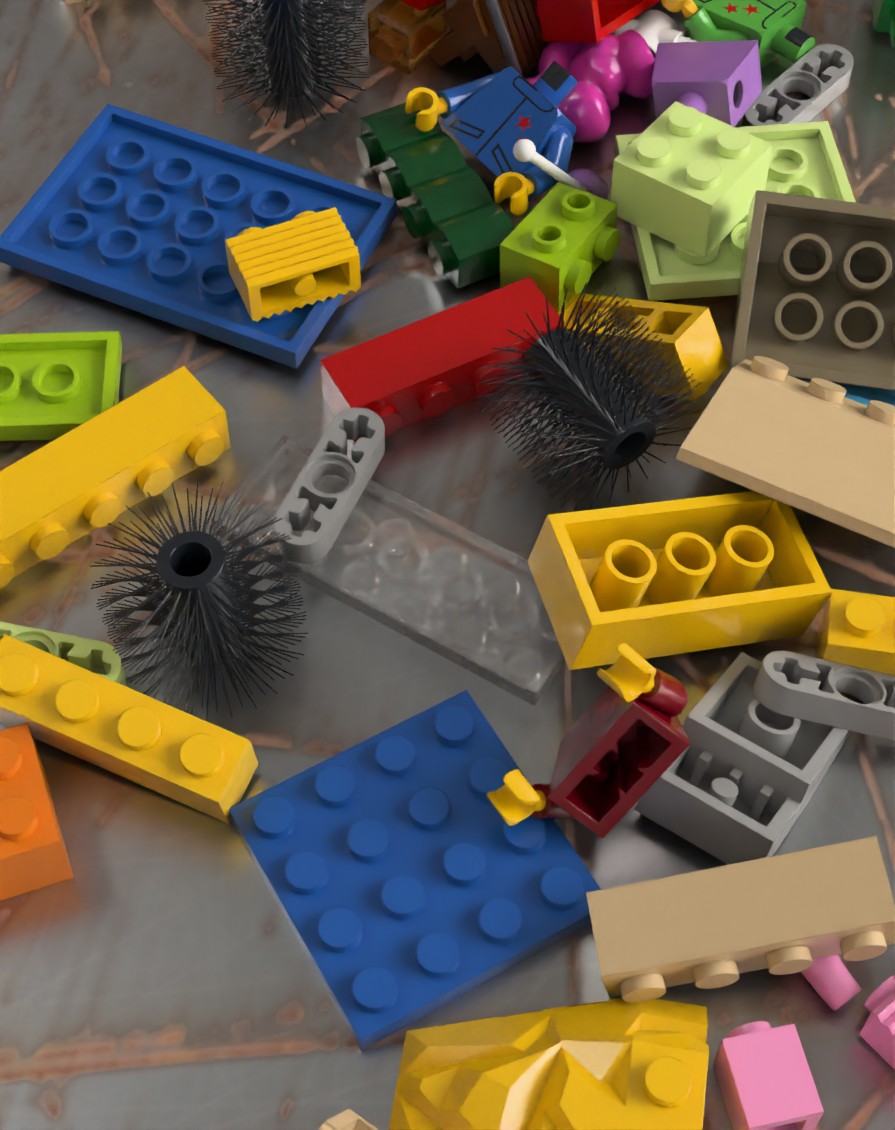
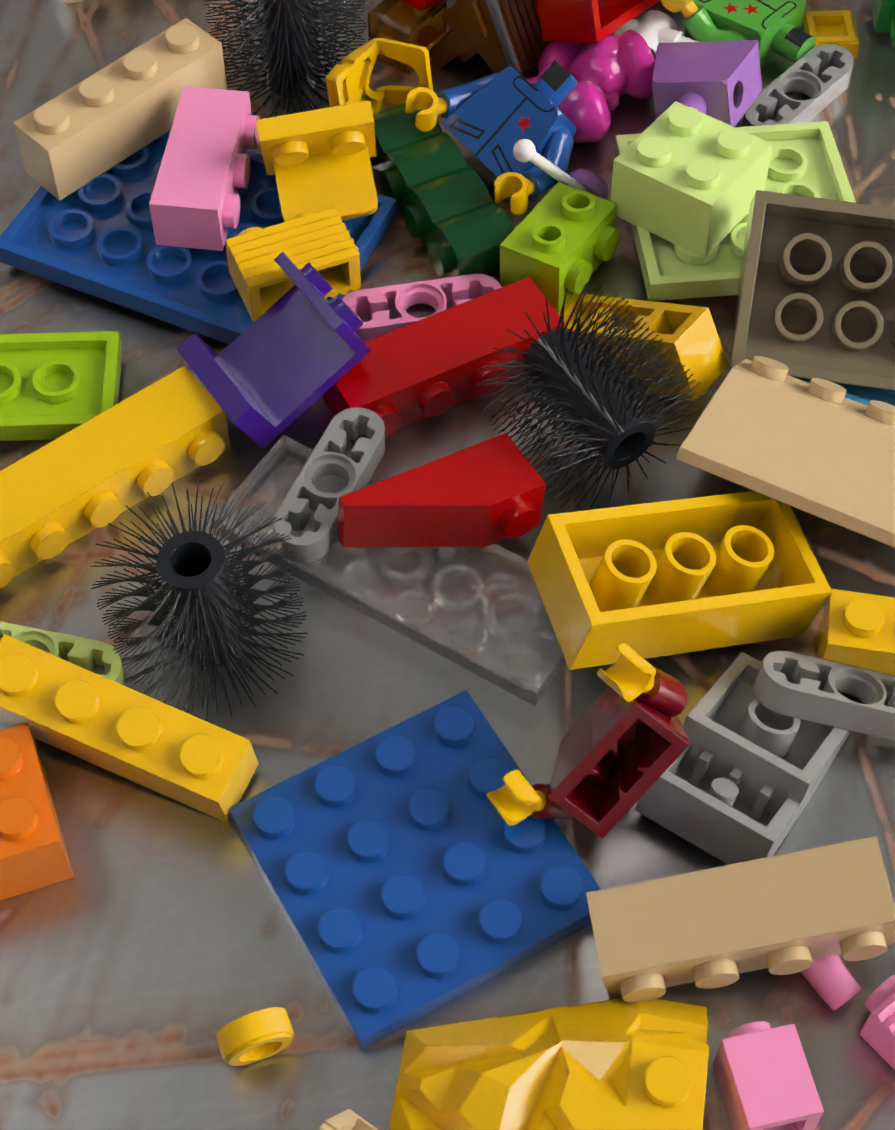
none -> tan brick [13,18,227,201]
none -> bright pink brick [149,86,260,251]
none -> dark purple panel [177,252,371,449]
none -> yellow tile [216,1007,295,1066]
none -> yellow piece [255,100,378,222]
none -> yellow piece [325,38,433,113]
none -> red slope [337,433,546,548]
none -> bright pink beam [342,274,502,342]
none -> yellow tile [801,10,860,58]

